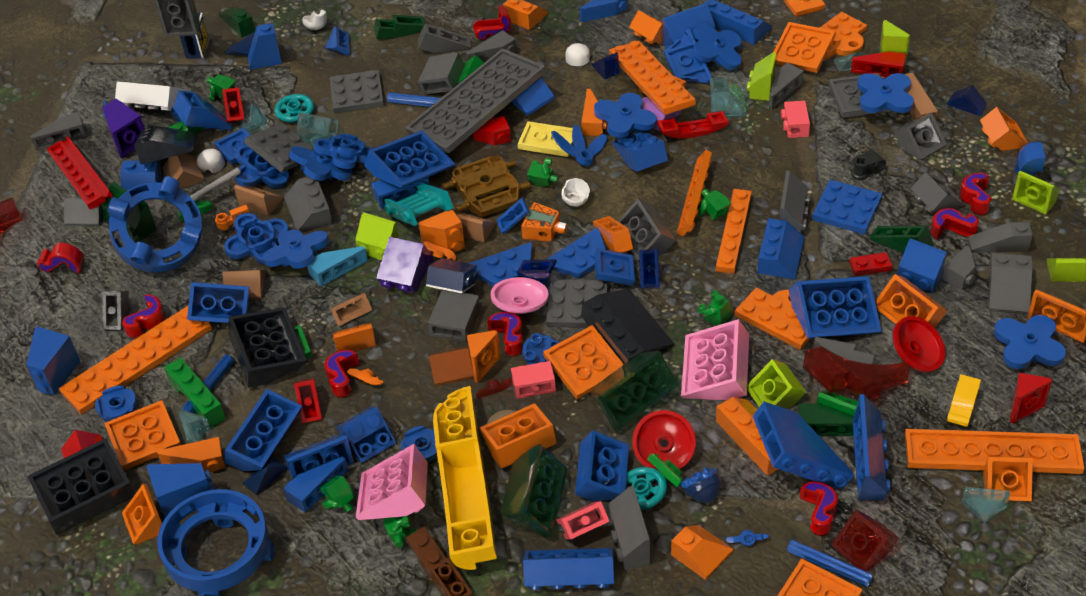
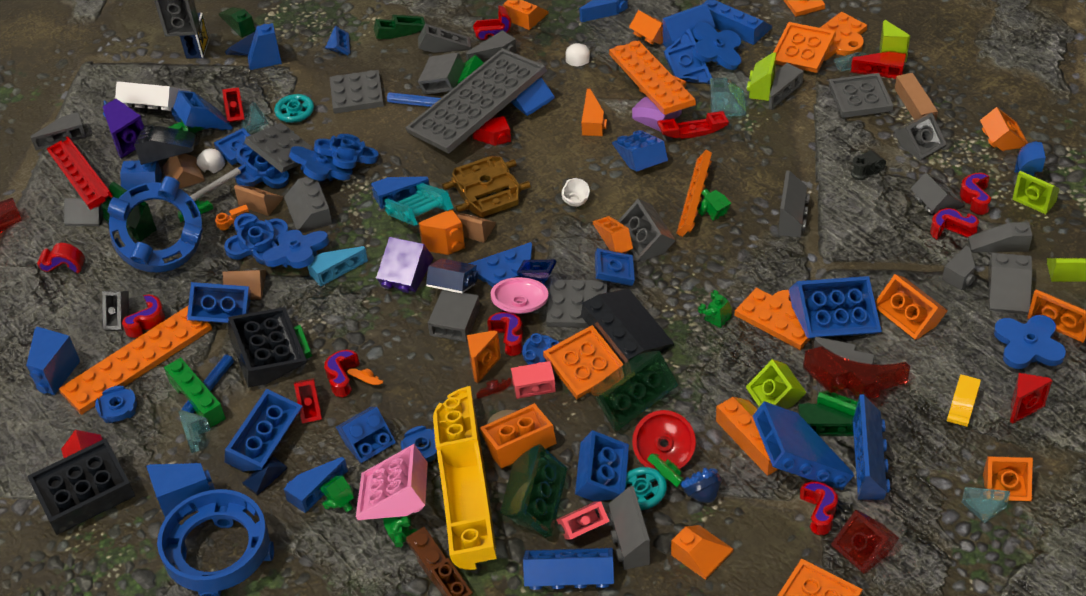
orange plate [104,400,181,471] -> none
orange slope [122,484,162,545] -> none
orange slope [157,437,226,472] -> none
green piece [206,74,236,101] -> none
blue slope [284,433,354,480] -> none
clear light blue slope [296,112,339,148] -> none
white hair [303,10,327,30] -> none
medium nougat slope [330,293,372,326] -> none
orange slope [332,323,376,352] -> none
lime slope [355,212,399,260] -> none
blue slope [364,130,455,188] -> none
orange piece [423,241,456,261] -> none
dark orange slope [428,347,474,386] -> none
blue slope [496,198,529,234] -> none
light yellow plate [518,121,573,157] -> none
orange torso [521,202,568,242] -> none
green piece [527,158,559,187] -> none
blue wing [542,228,606,279] -> none
blue plant [551,125,607,166] -> none
clear blue slope [592,52,619,79] -> none
blue plant [594,93,657,138] -> none
clear blue slope [639,249,660,288] -> none
bright pink slope [681,319,749,400] -> none
orange plate [716,189,752,274] -> none
blue piece [726,530,769,546] -> none
blue slope [757,218,804,279] -> none
coral brick [781,101,810,138] -> none
blue axle [787,540,873,586] -> none
blue plate [812,180,882,235] -> none
red plate [849,252,892,276] -> none
blue plant [857,73,914,113] -> none
dark green slope [870,226,934,253] -> none
red dish [893,316,945,372] -> none
blue slope [897,238,947,293] -> none
orange plate [905,429,1085,474] -> none
clear blue slope [947,85,987,116] -> none

